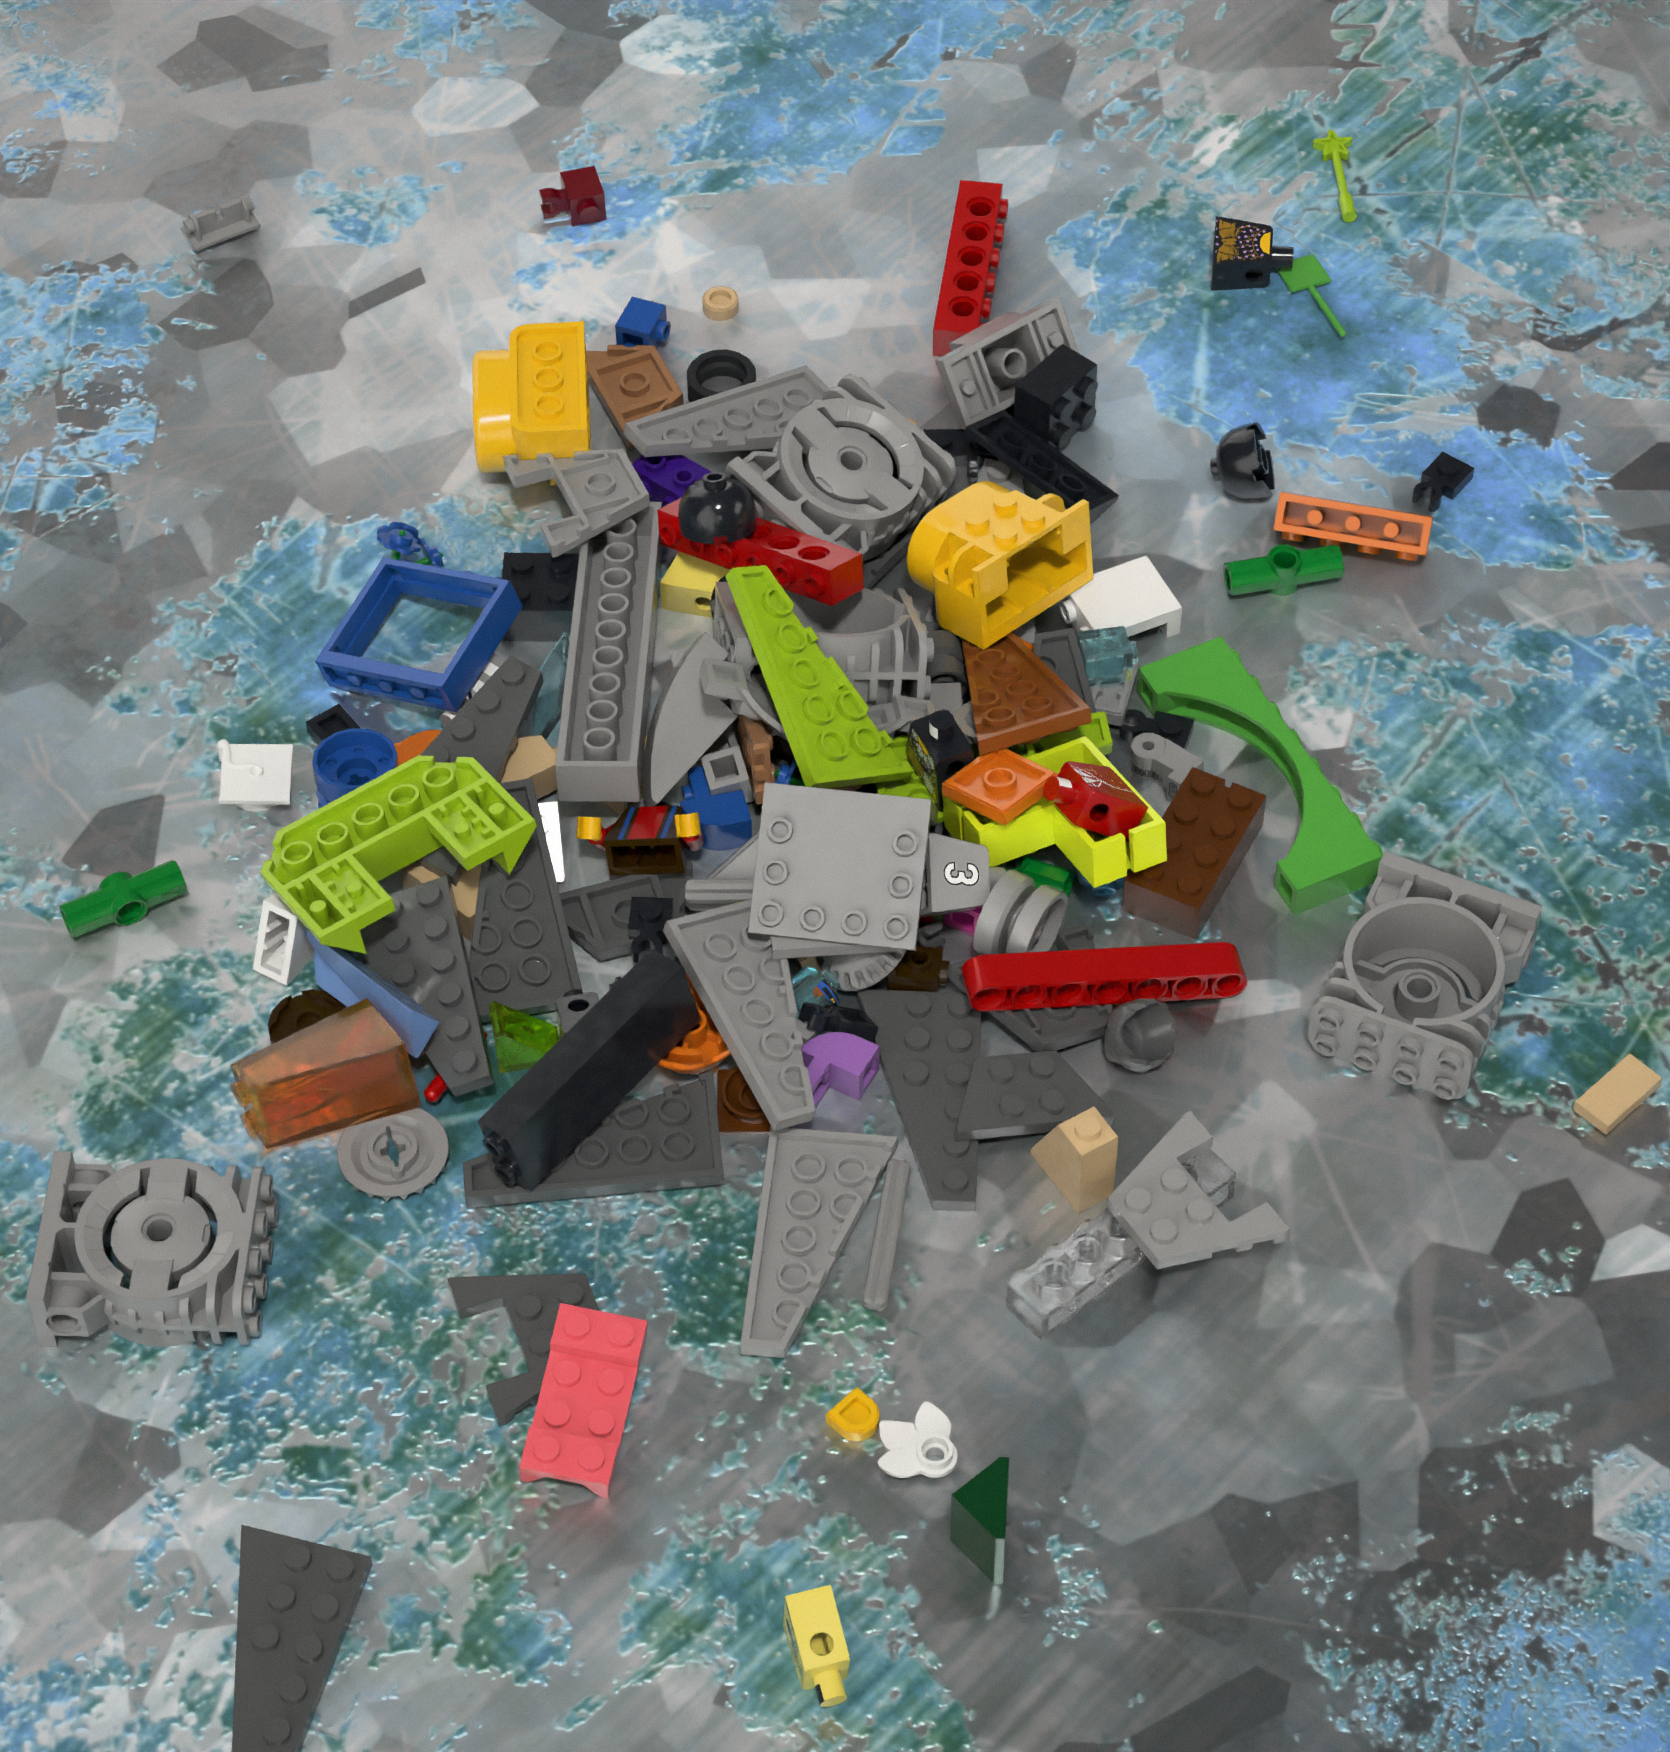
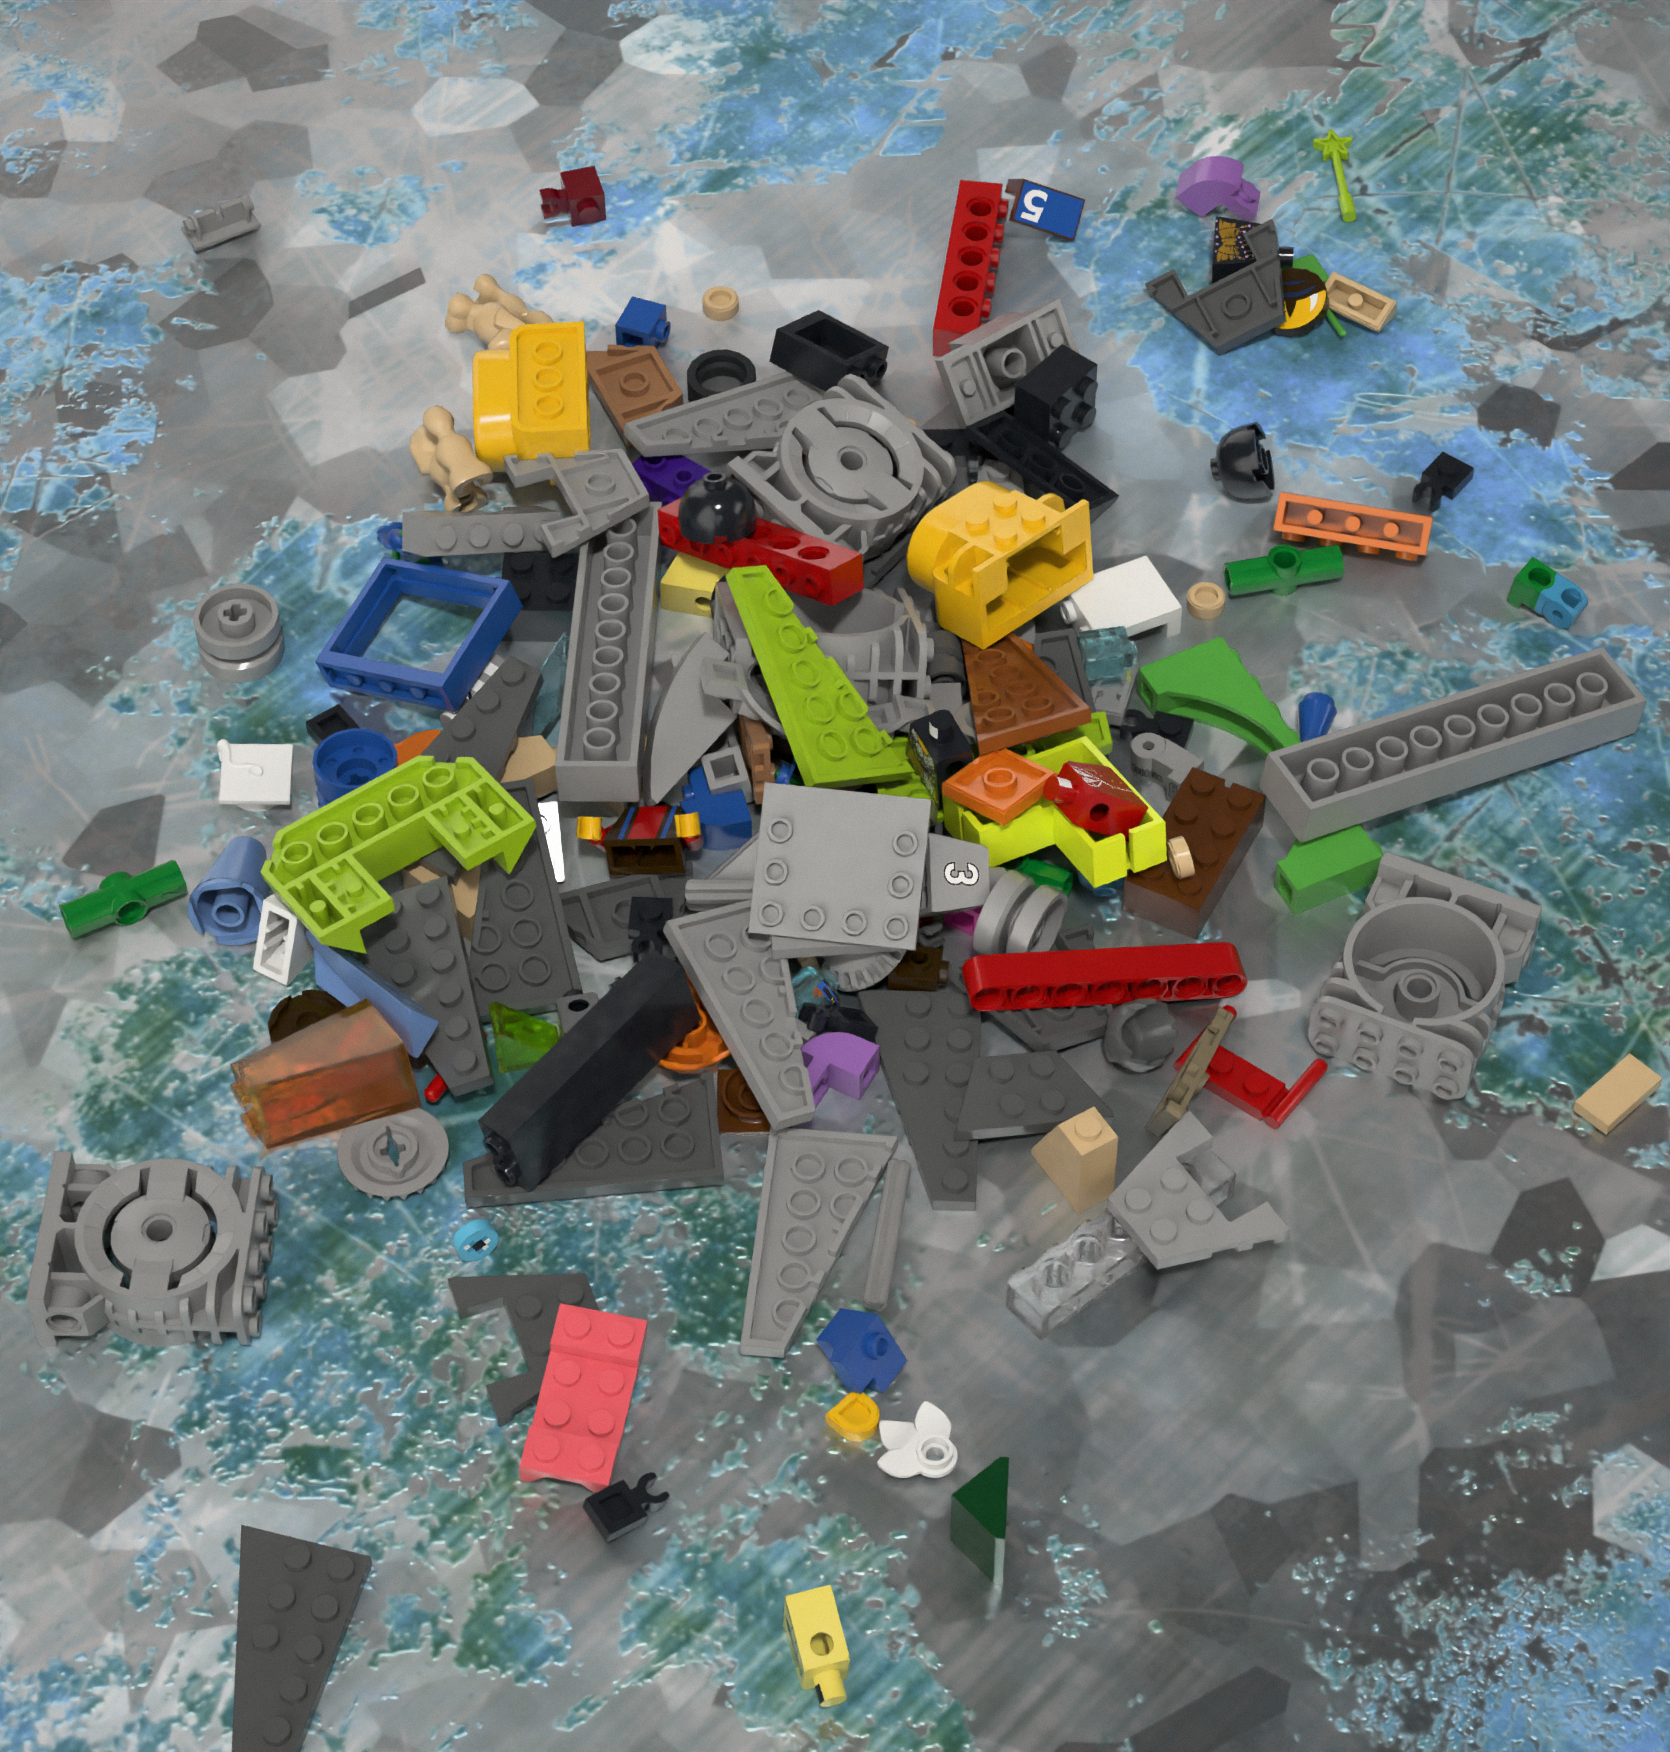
none -> medium blue cone [187,836,269,946]
none -> light grey wheel [193,583,285,683]
none -> light grey arch [402,506,560,557]
none -> tan animal [409,405,494,513]
none -> tan animal [445,274,554,350]
none -> medium azure tile [453,1219,499,1261]
none -> black plate [583,1472,670,1543]
none -> black window [769,310,889,392]
none -> blue brick [816,1308,908,1394]
none -> blue panel [1005,179,1085,241]
none -> dark tan wing [1144,1007,1234,1137]
none -> dark grey wing [1145,219,1286,355]
none -> tan tile [1166,836,1195,879]
none -> red plate [1174,1005,1328,1129]
none -> medium lavender brick [1175,156,1261,222]
none -> tan tile [1186,582,1225,620]
none -> light grey brick [1259,647,1647,843]
none -> tile [1270,268,1329,337]
none -> blue cone [1298,692,1337,742]
none -> tan slope [1325,271,1397,333]
none -> leg [1506,557,1588,629]

